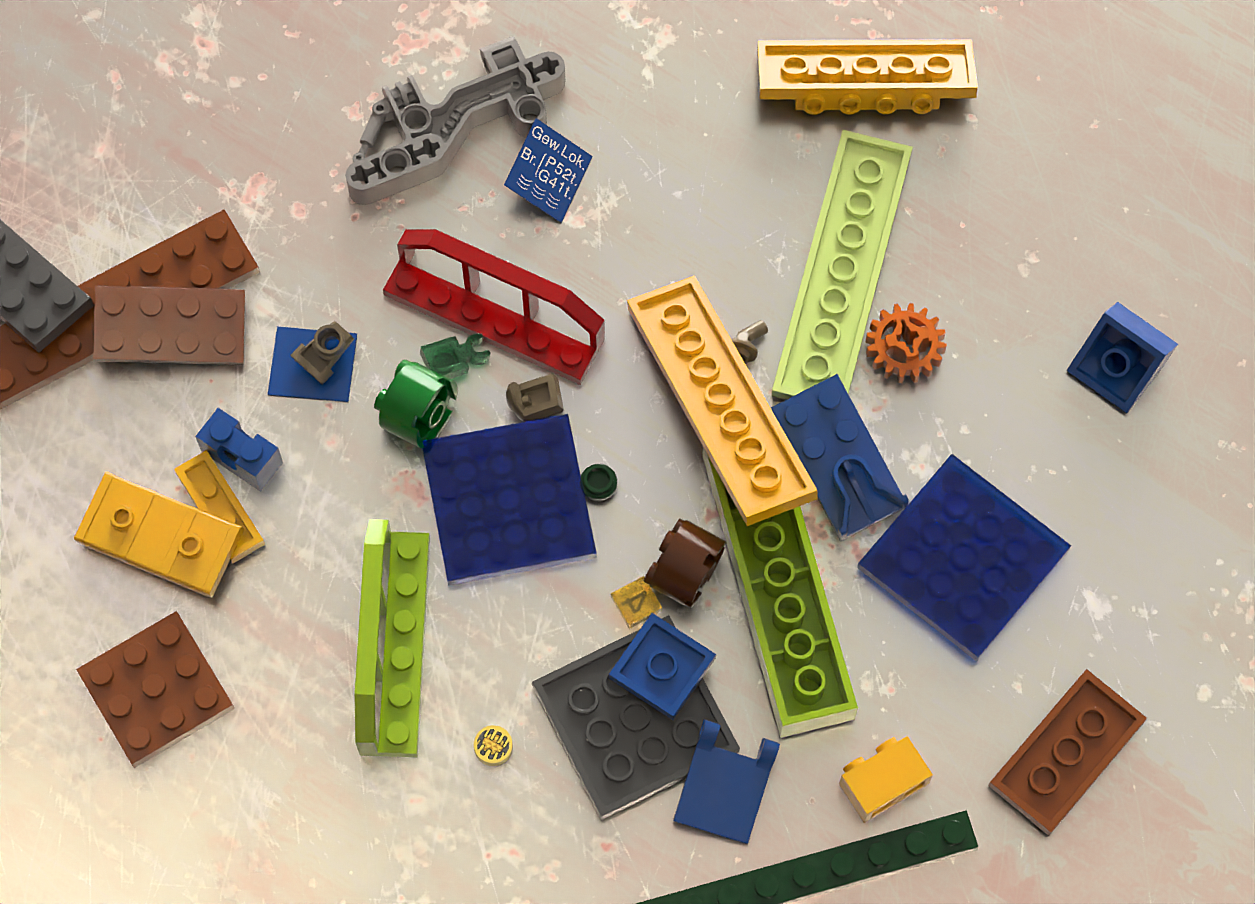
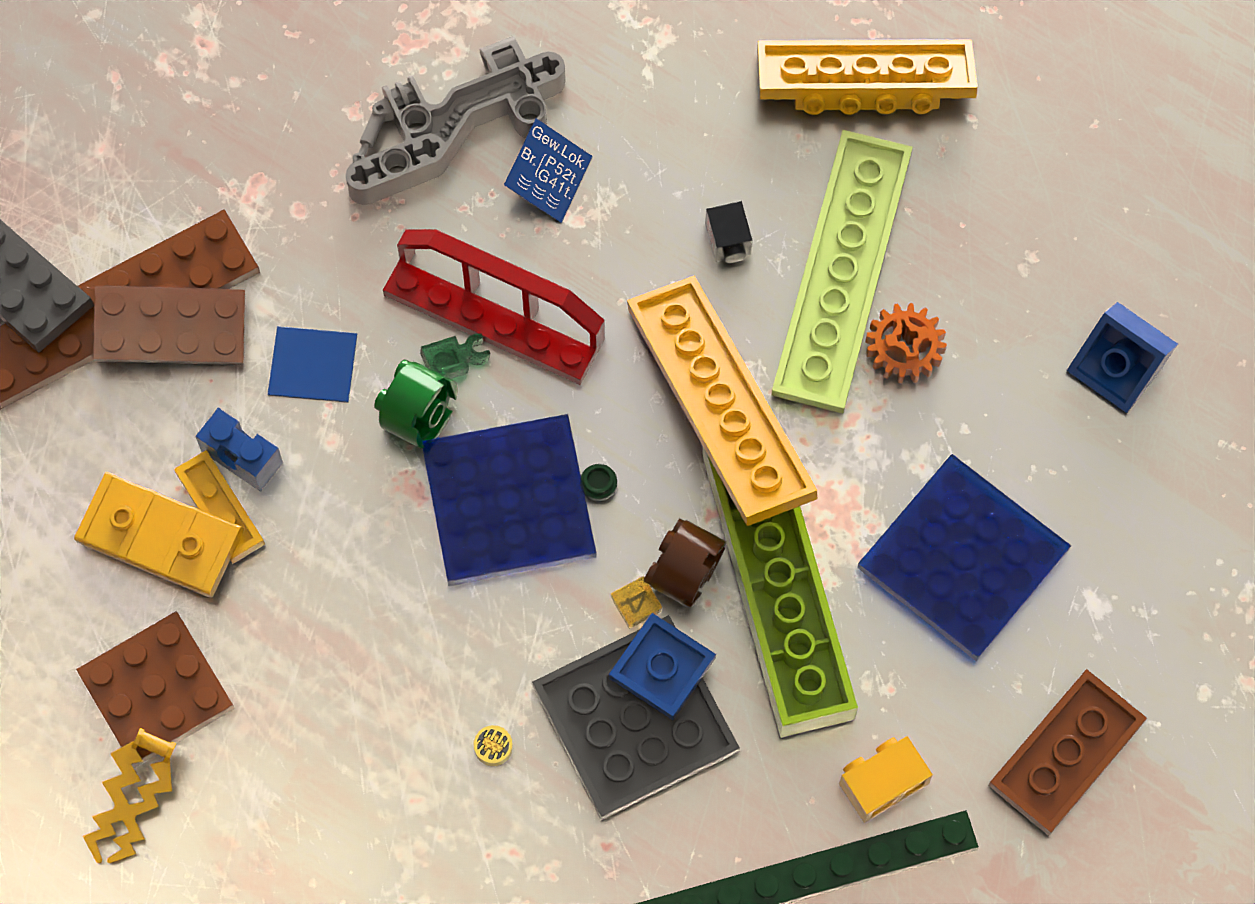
dark tan plate [290,320,354,385] -> none
lime plate [354,519,430,758] -> none
dark tan plate [506,373,564,423] -> none
blue flag [673,719,780,844] -> none
dark tan plate [731,320,768,364] -> none
blue plate [771,374,909,542] -> none
none -> yellow piece [83,728,176,863]
none -> black brick [705,201,753,263]

